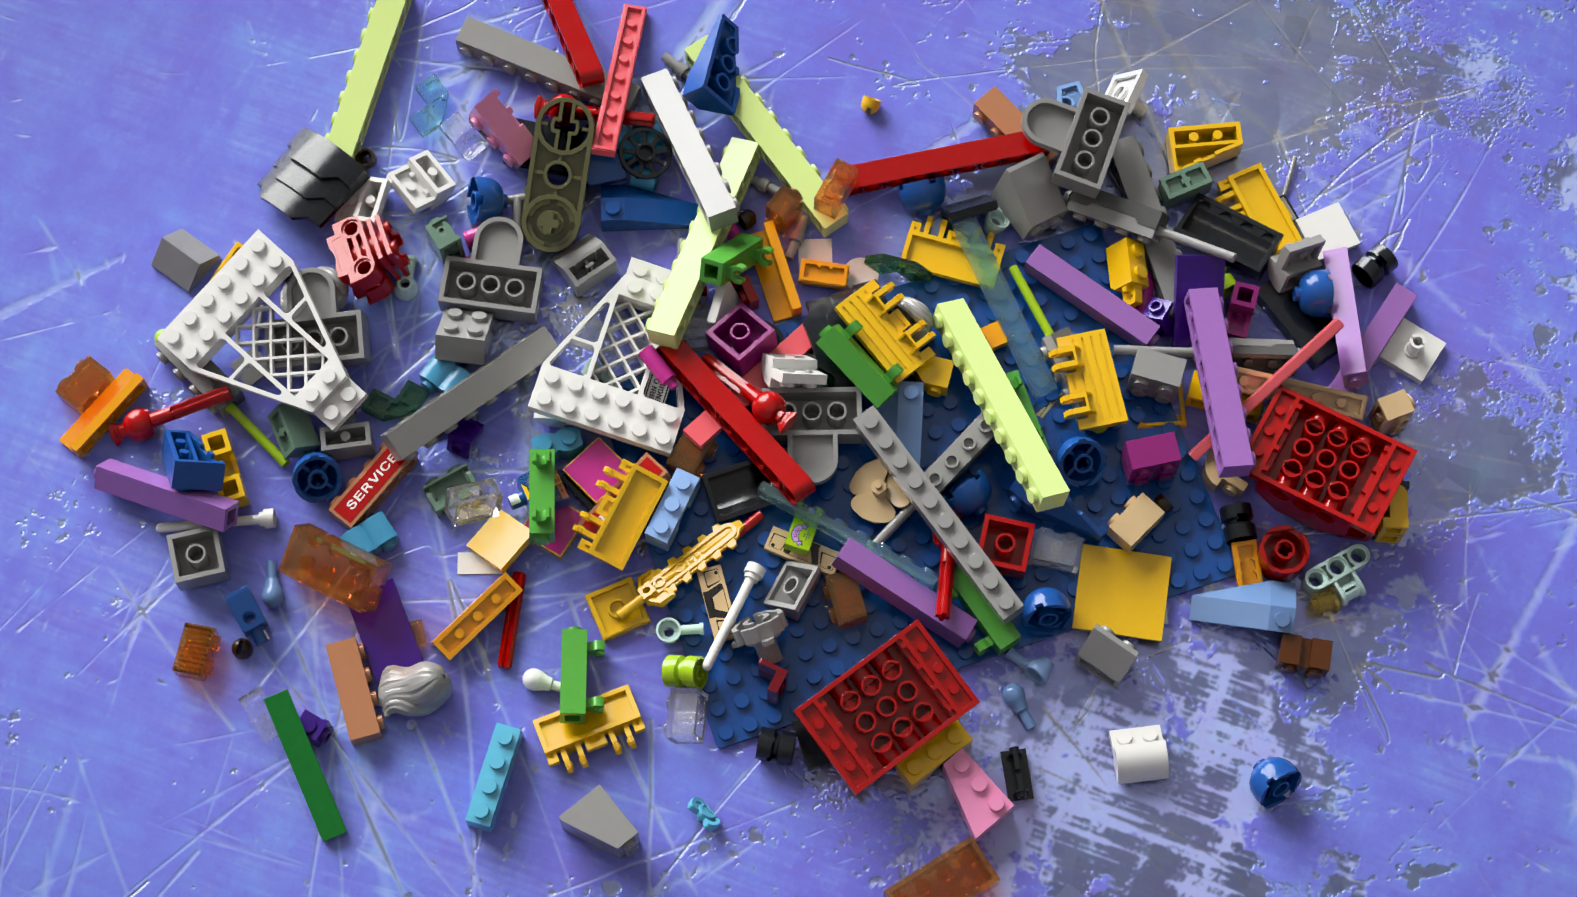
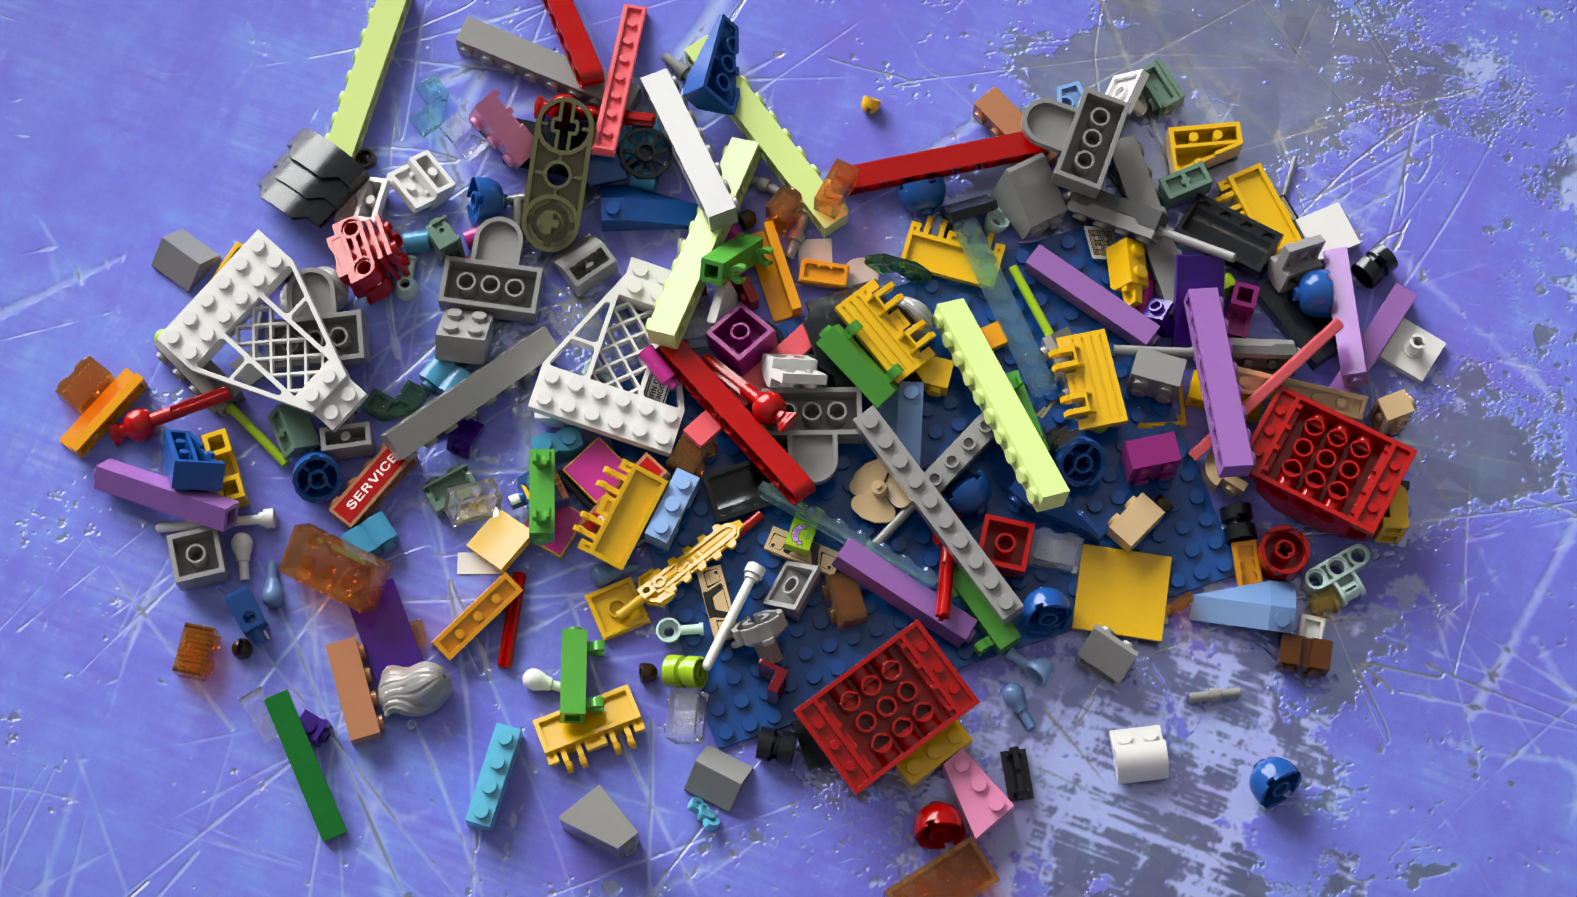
none -> white piece [231,532,253,581]
none -> dark azure beam [402,230,431,255]
none -> medium blue piece [590,562,639,585]
none -> dark brown hinge [639,663,658,683]
none -> light grey slope [684,744,753,813]
none -> red cylinder [913,801,966,849]
none -> clear smoke slope [1045,425,1081,452]
none -> sticker [1084,226,1116,259]
none -> sand green hinge [1136,58,1185,118]
none -> clear orange tile [1165,591,1194,617]
none -> light grey bar [1188,687,1241,703]
none -> white tile [1297,613,1326,639]

